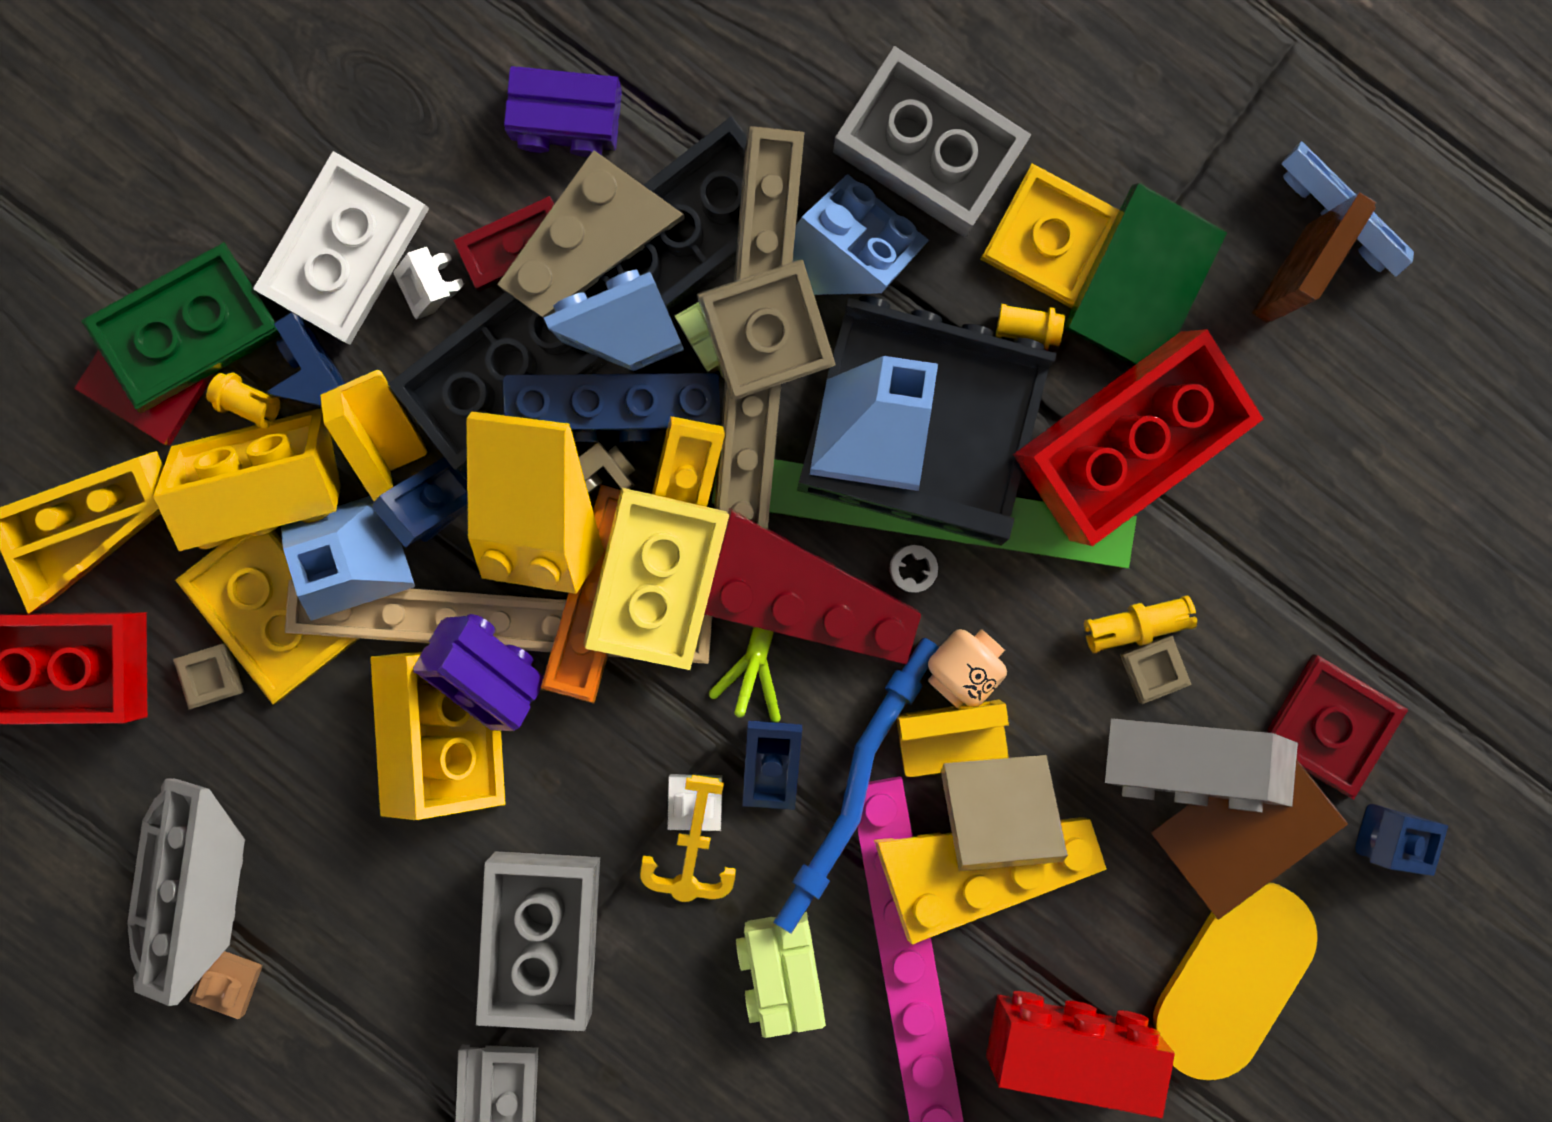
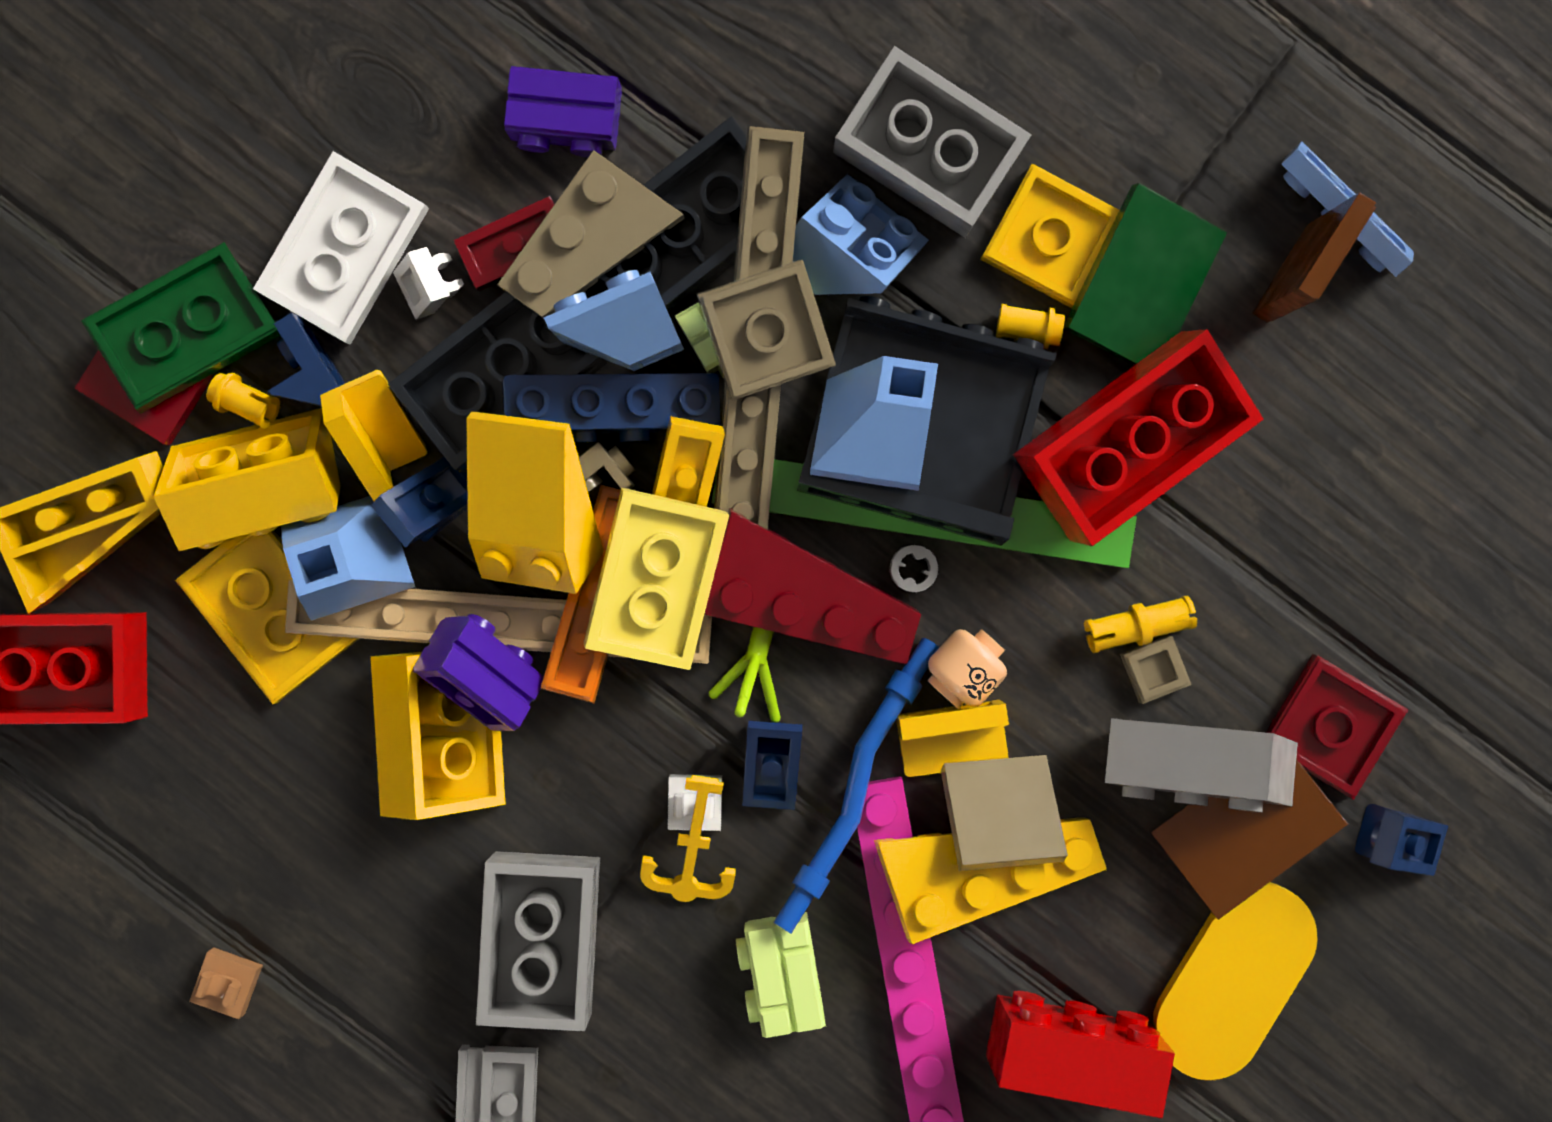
light grey wedge [127,778,245,1006] -> none
dark tan tile [173,643,245,709] -> none

